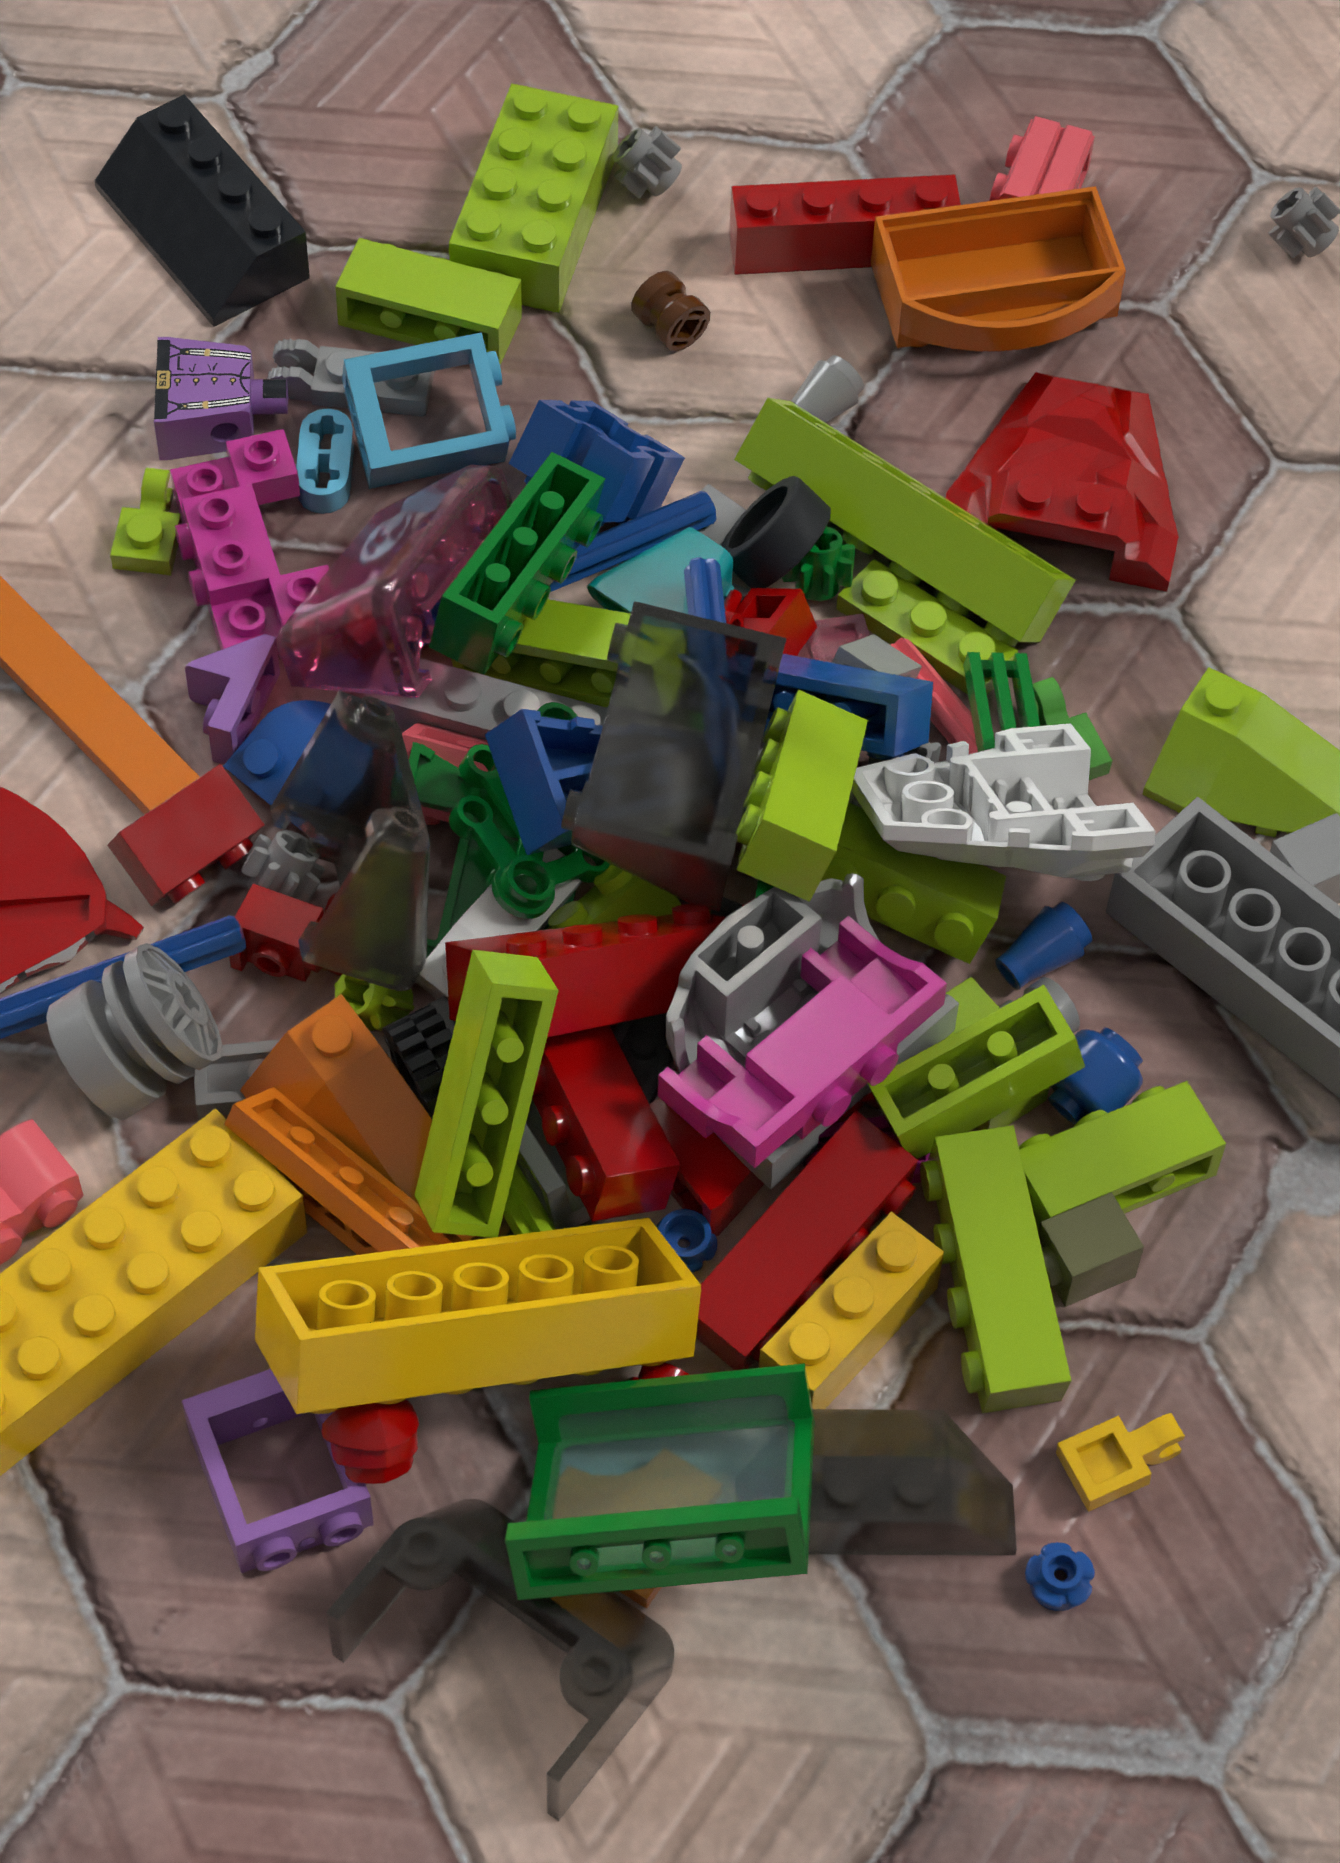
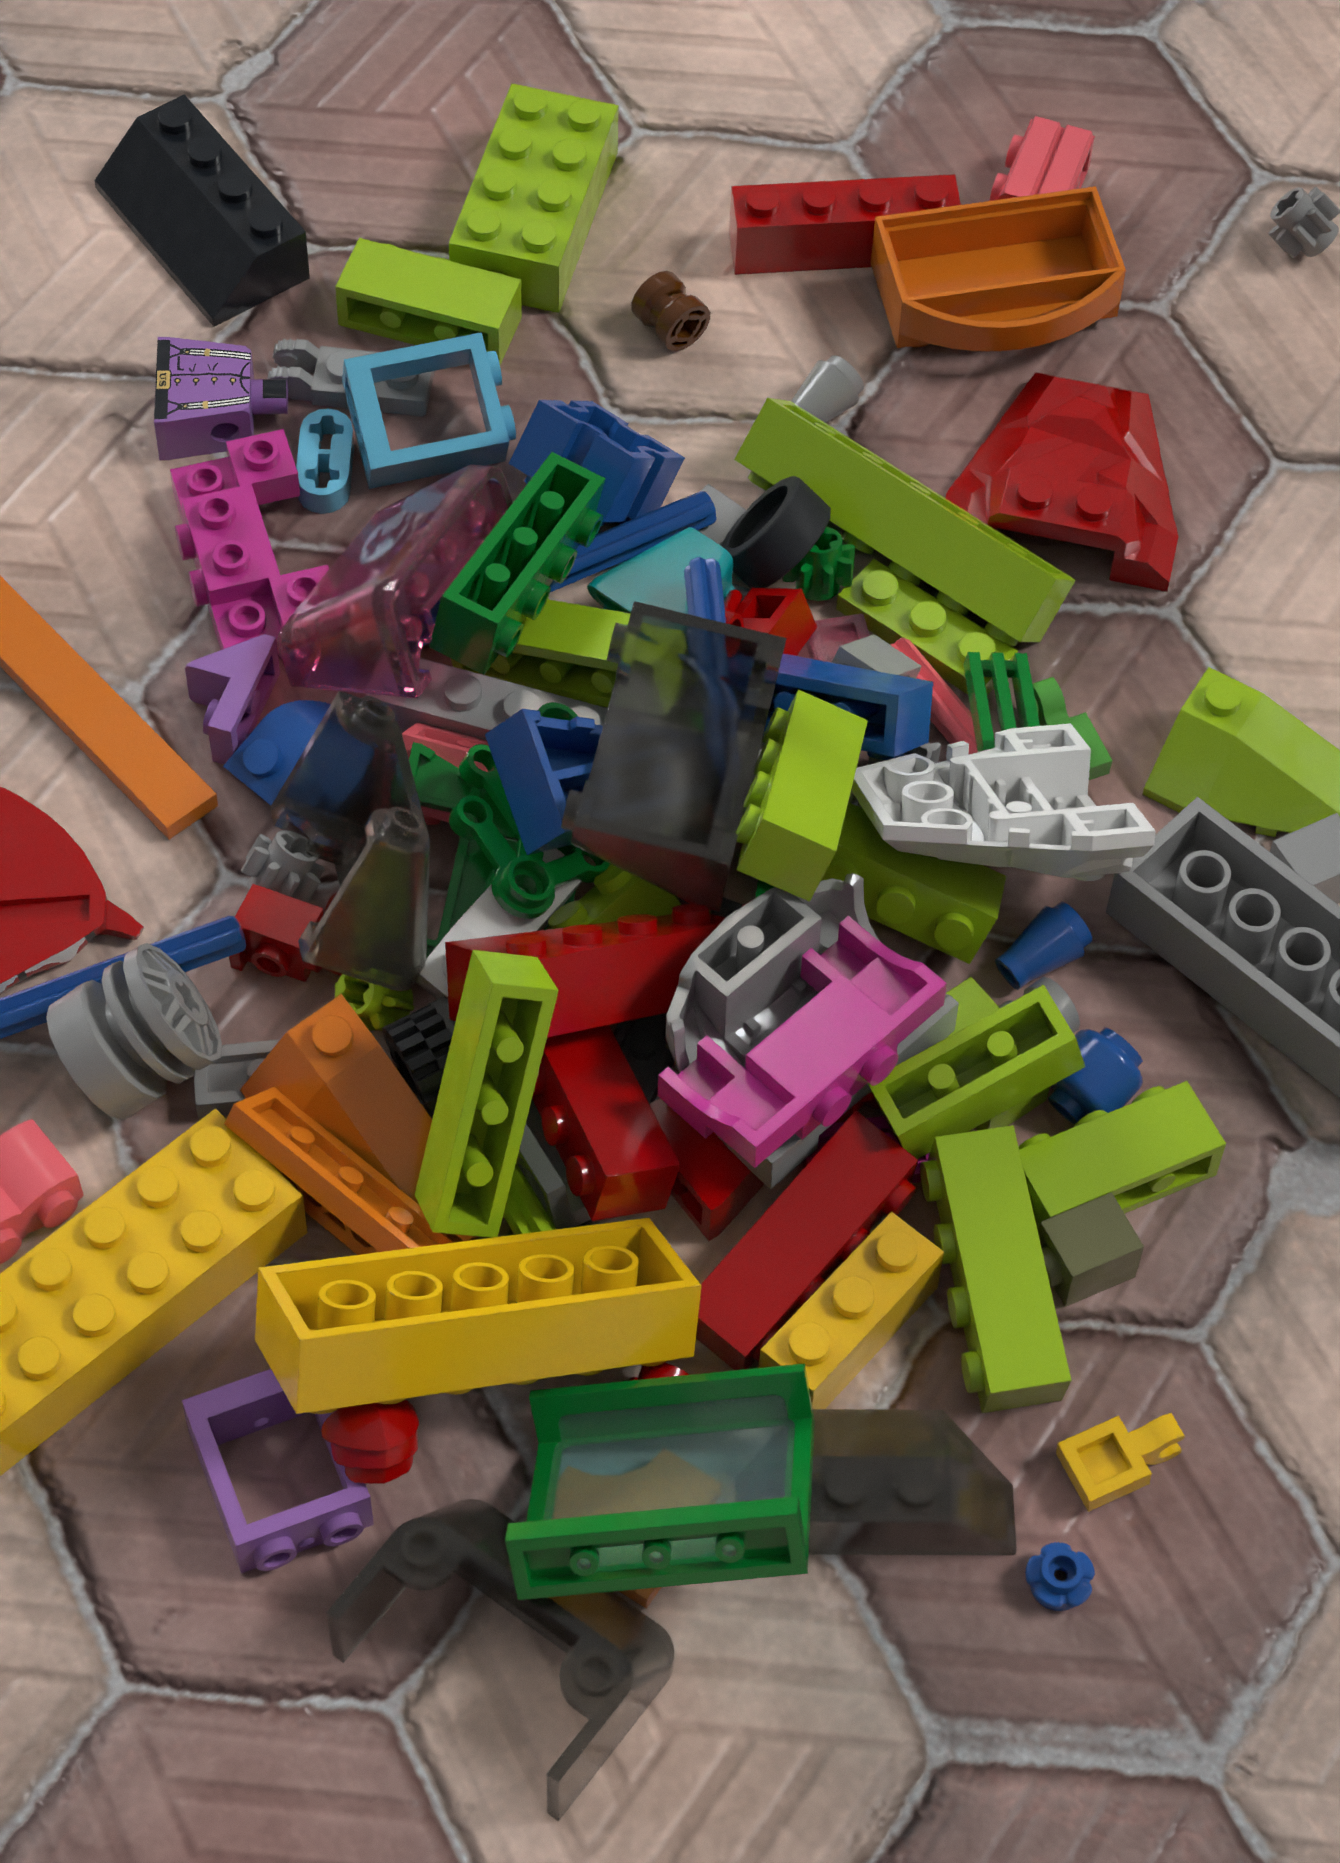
red brick [107,763,265,907] -> none
lime plate [110,468,182,576] -> none
light grey gear [613,126,682,198] -> none
blue plate [656,1209,717,1273] -> none

